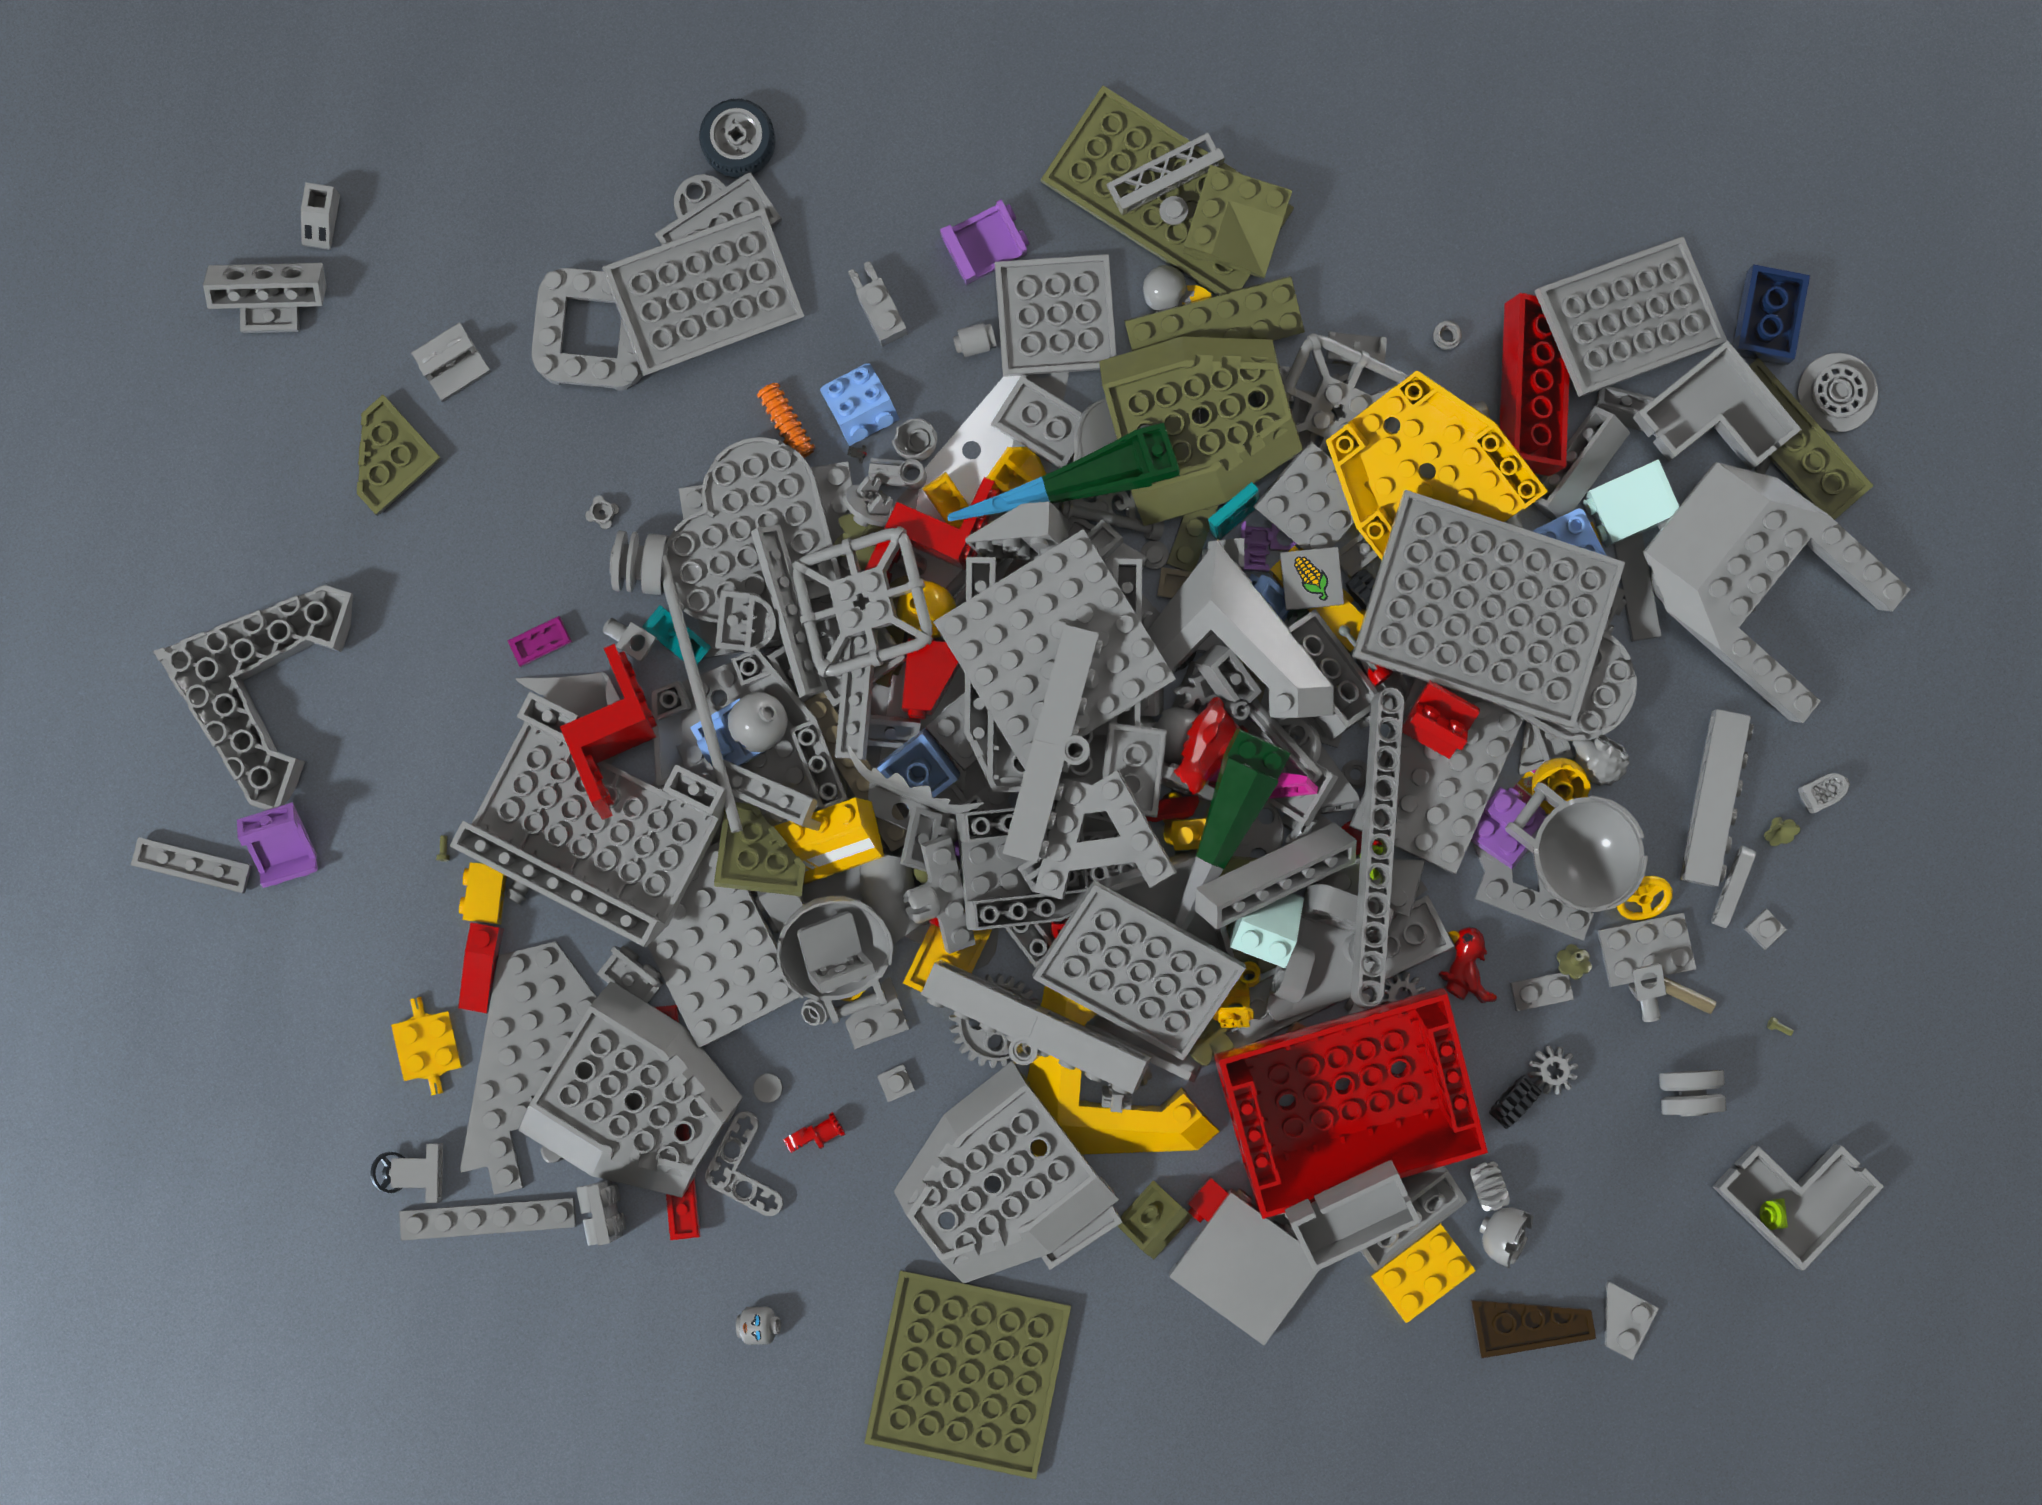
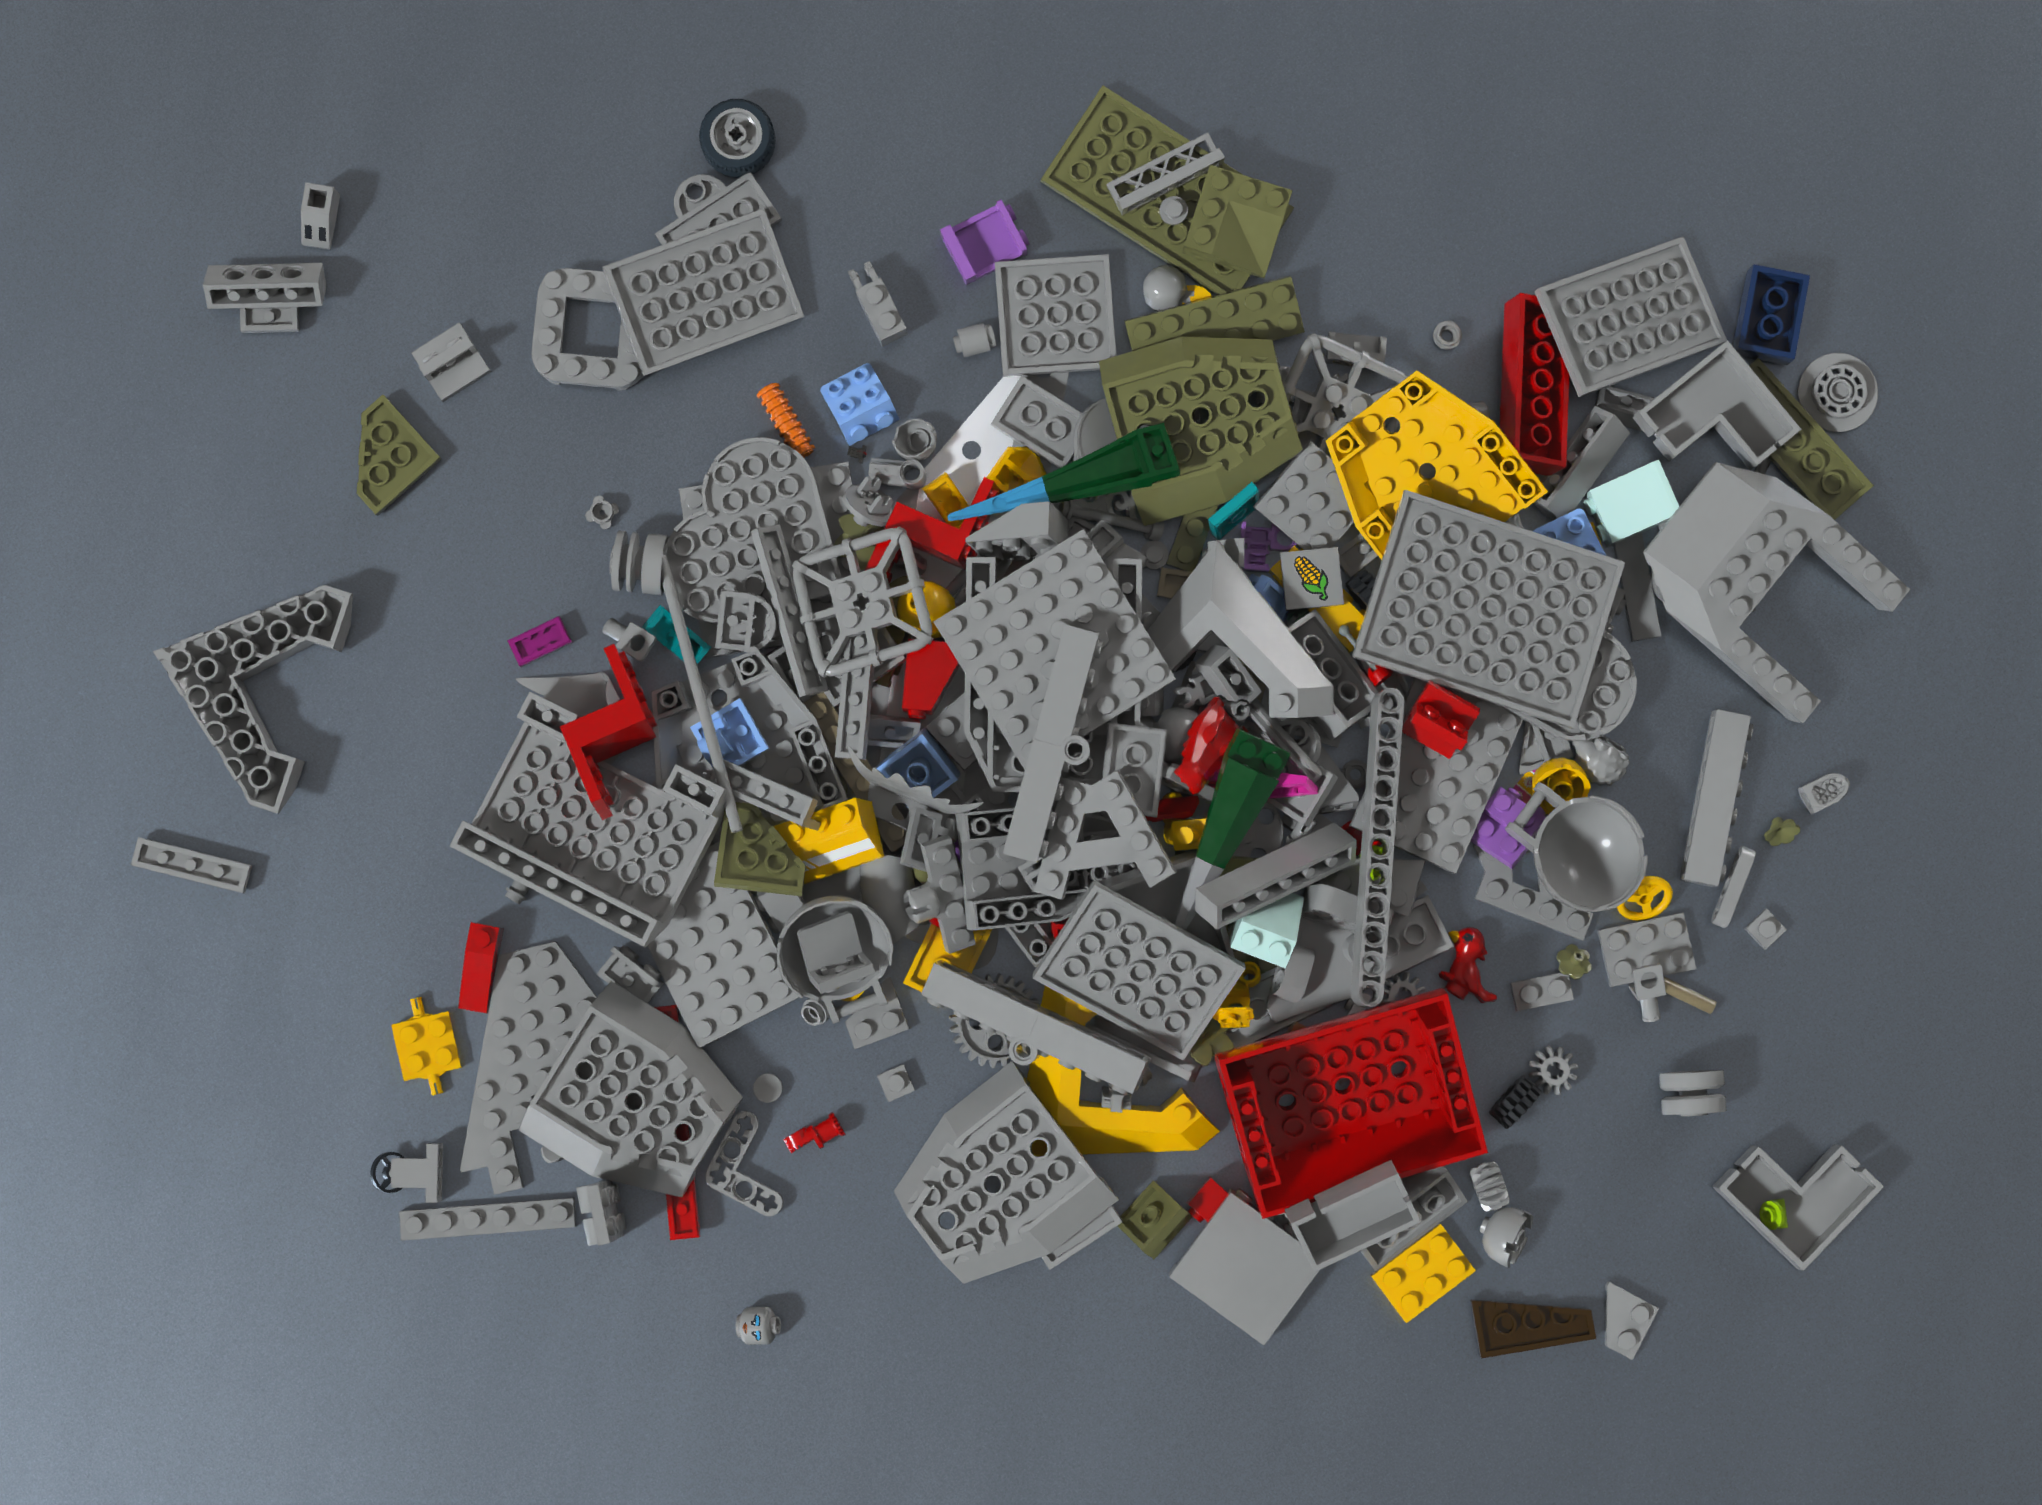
medium lavender panel [237,802,318,888] -> none
olive piece [436,835,450,862] -> none
yellow brick [459,862,507,925] -> none
light grey cylinder [728,692,788,752] -> none
olive plate [864,1270,1071,1479] -> none
olive piece [1767,1016,1794,1036] -> none

